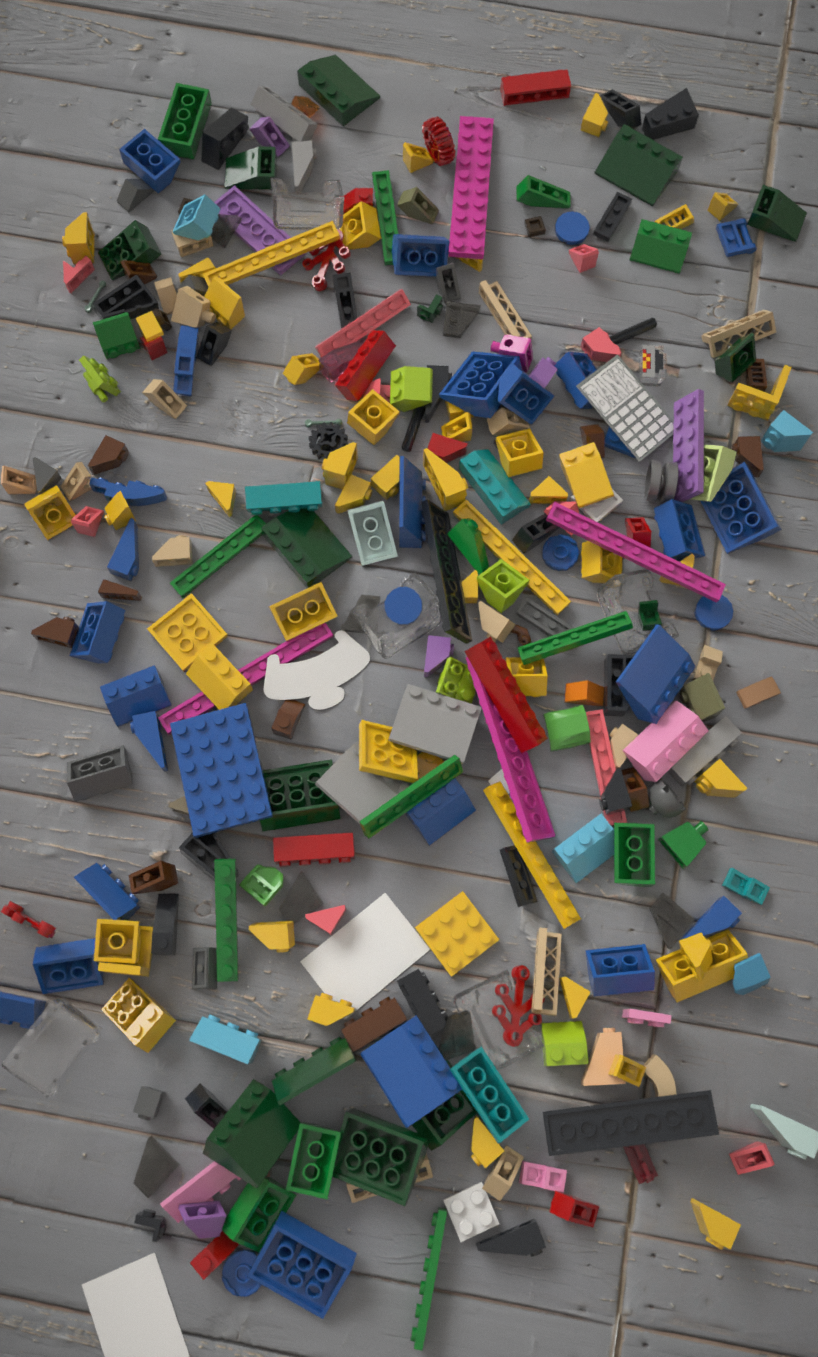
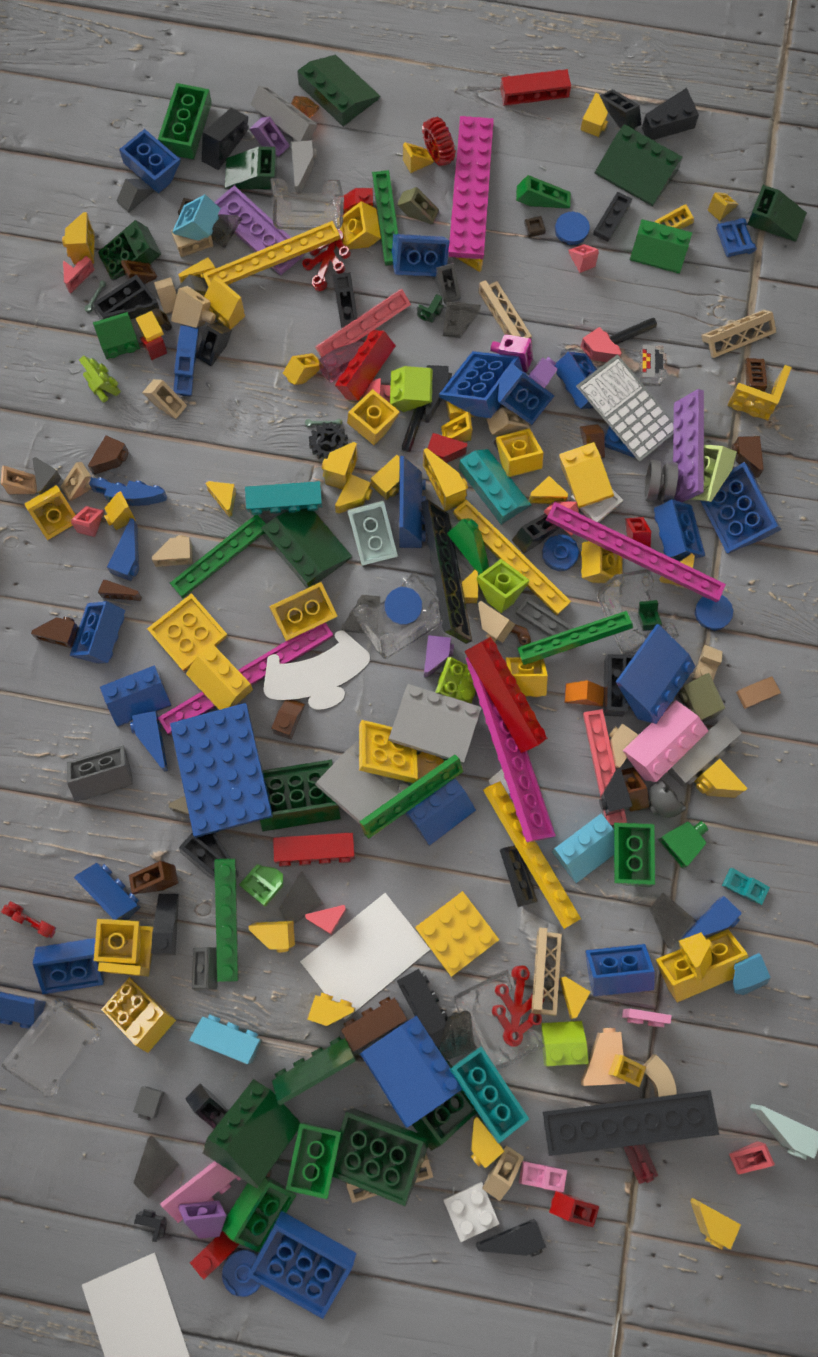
green plate [410,1207,447,1351] -> none
bright green slope [543,705,591,752] -> none
dark green slope [714,333,756,383] -> none
medium azure slope [761,410,813,452] -> none

